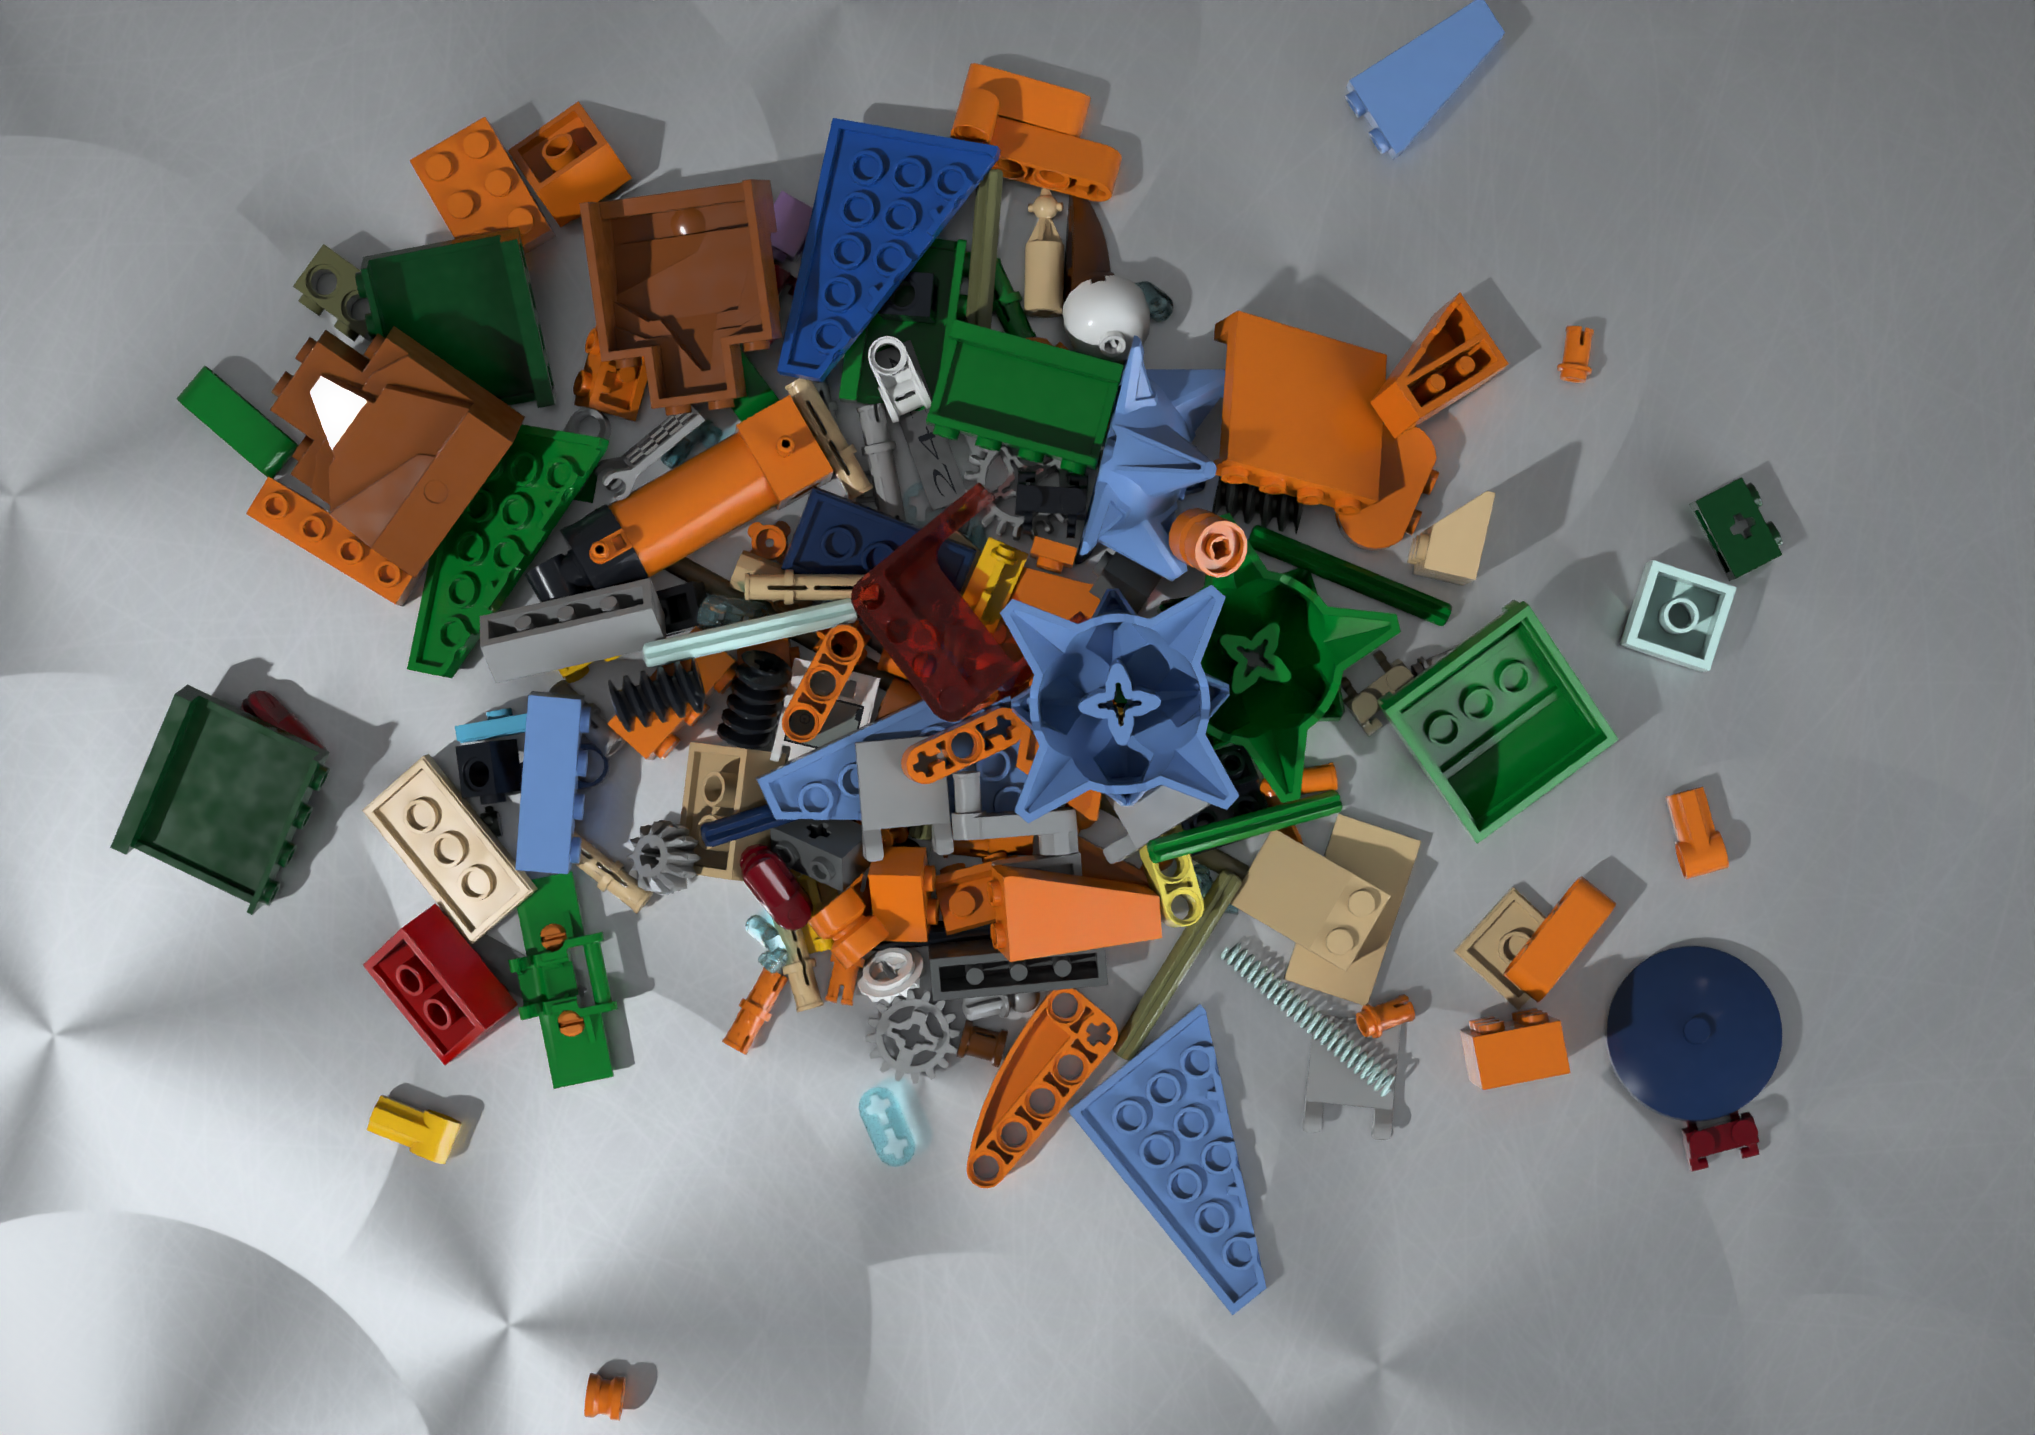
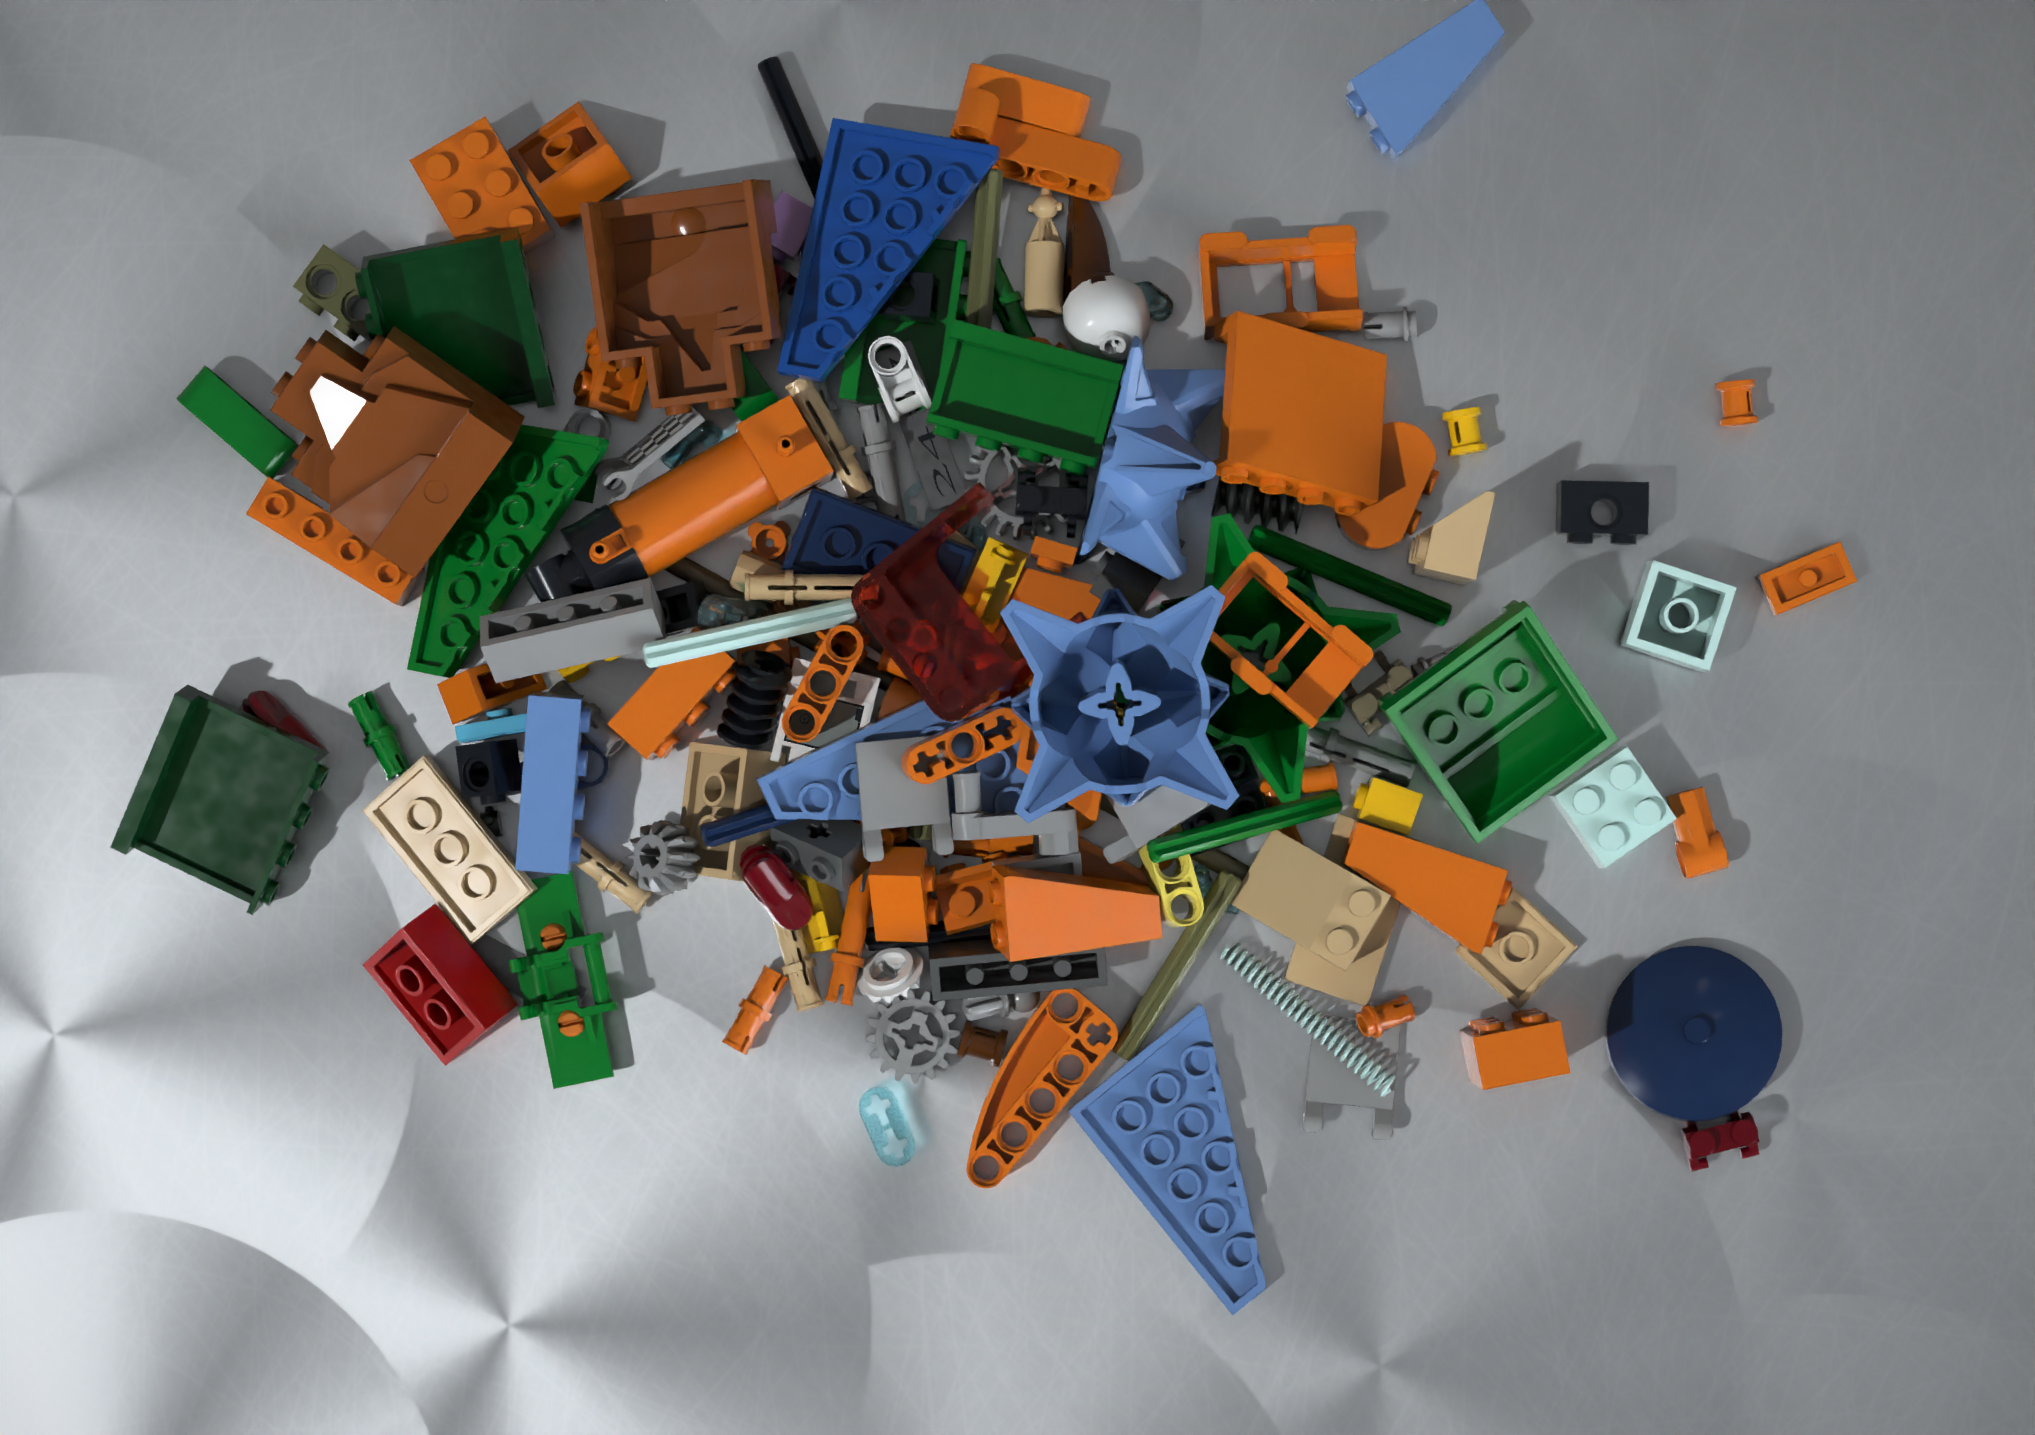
yellow piece [367,1095,462,1164] -> none
orange wheel [584,1373,625,1421] -> none
black piece [608,657,706,732] -> none
clear light blue arm [745,915,789,974] -> none
orange wheel [807,886,890,970] -> none
orange wheel [1169,508,1247,578] -> none
orange wedge [1370,292,1509,439] -> none
orange beam [1503,876,1616,1003] -> none
orange pin [1557,326,1594,383] -> none
dark green brick [1689,477,1783,581] -> none
none -> green pin [347,691,412,781]
none -> orange slope [437,663,547,725]
none -> black axle [758,56,823,200]
none -> orange piece [1198,225,1363,340]
none -> orange piece [1209,552,1374,729]
none -> light grey pin [1305,726,1416,788]
none -> orange slope [1341,822,1512,954]
none -> yellow brick [1352,777,1423,836]
none -> light grey pin [1364,307,1417,342]
none -> yellow bush [1442,407,1487,457]
none -> light aqua brick [1549,746,1677,868]
none -> black brick [1555,480,1649,545]
none -> orange bush [1715,379,1758,427]
none -> orange plate [1757,542,1857,616]

